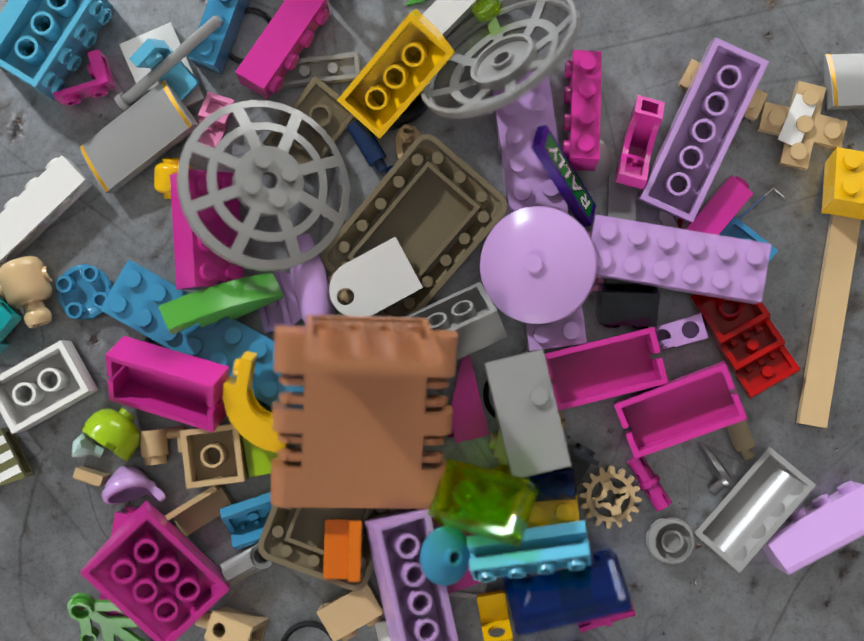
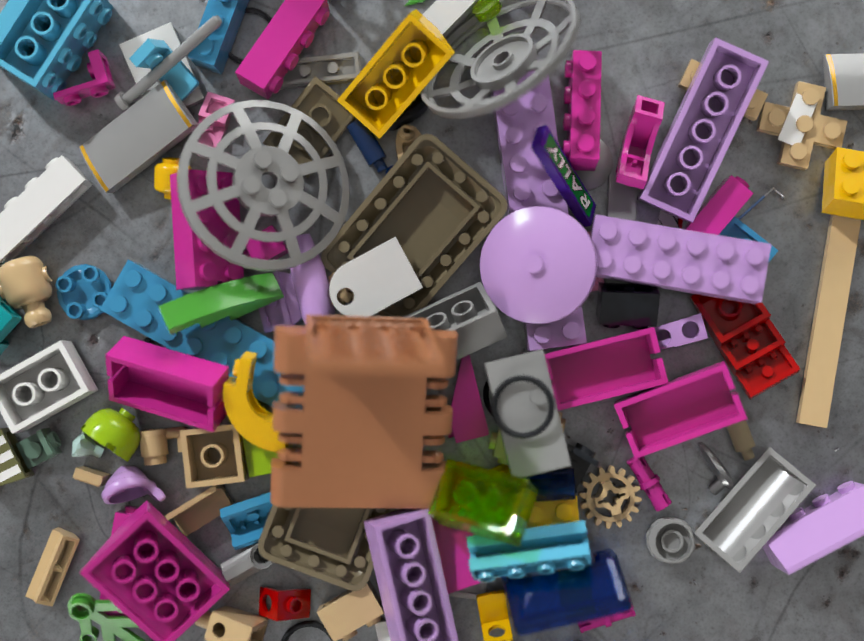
orange panel [323,519,361,582] -> none
dark azure dish [420,526,470,586] -> none
none -> sand green bracket [16,428,62,469]
none -> tan piece [25,527,80,607]
none -> dark pink brick [243,225,288,260]
none -> red bracket [259,586,311,621]
none -> black tyre [491,375,555,439]

